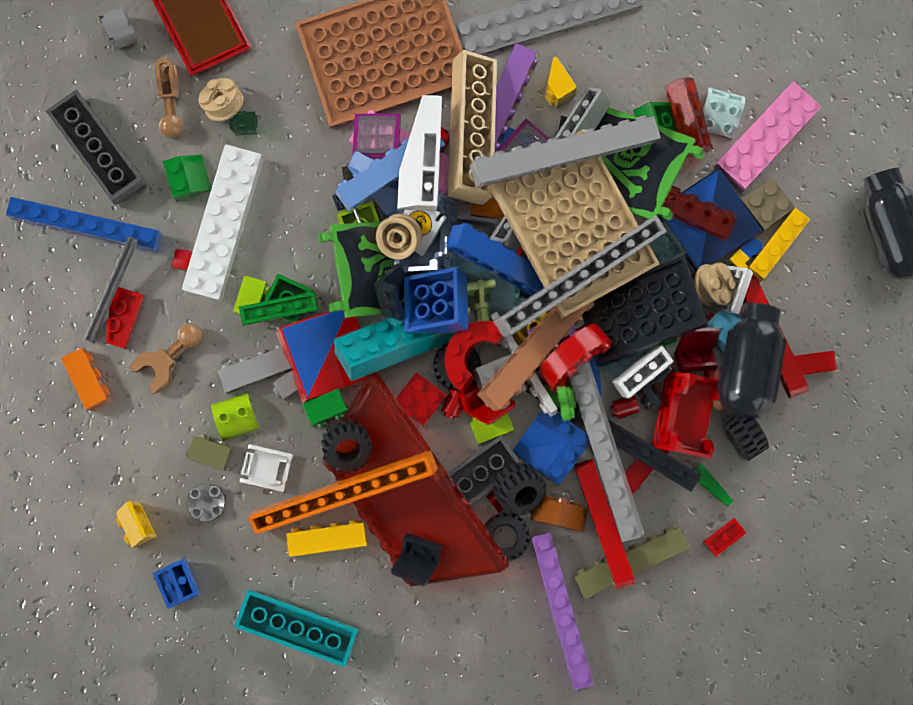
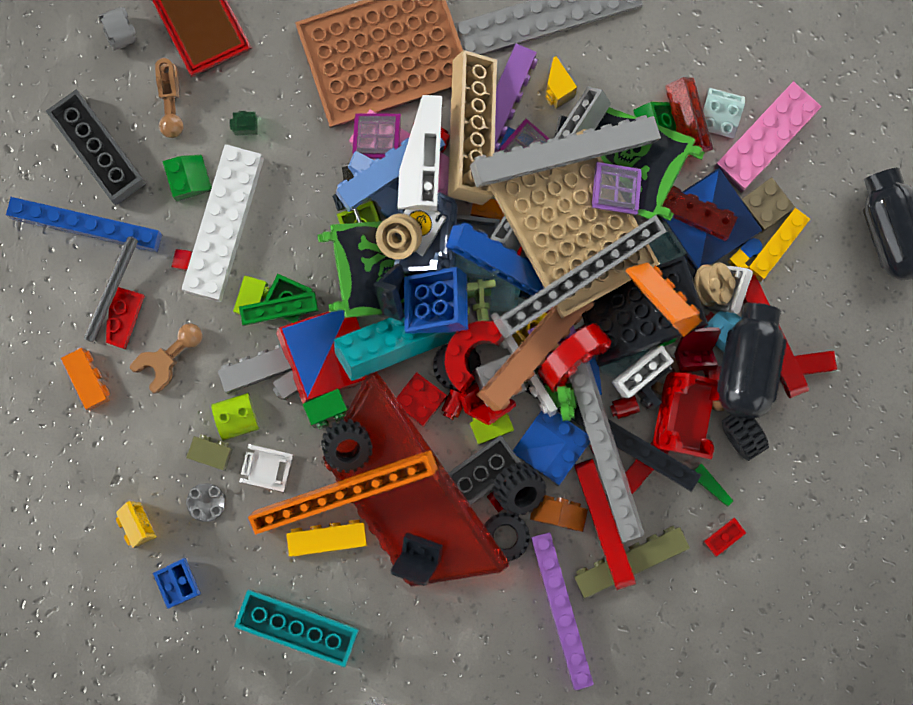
tan wheel [198,78,244,122] -> none
none -> clear piece [592,162,642,215]
none -> orange slope [625,262,701,337]

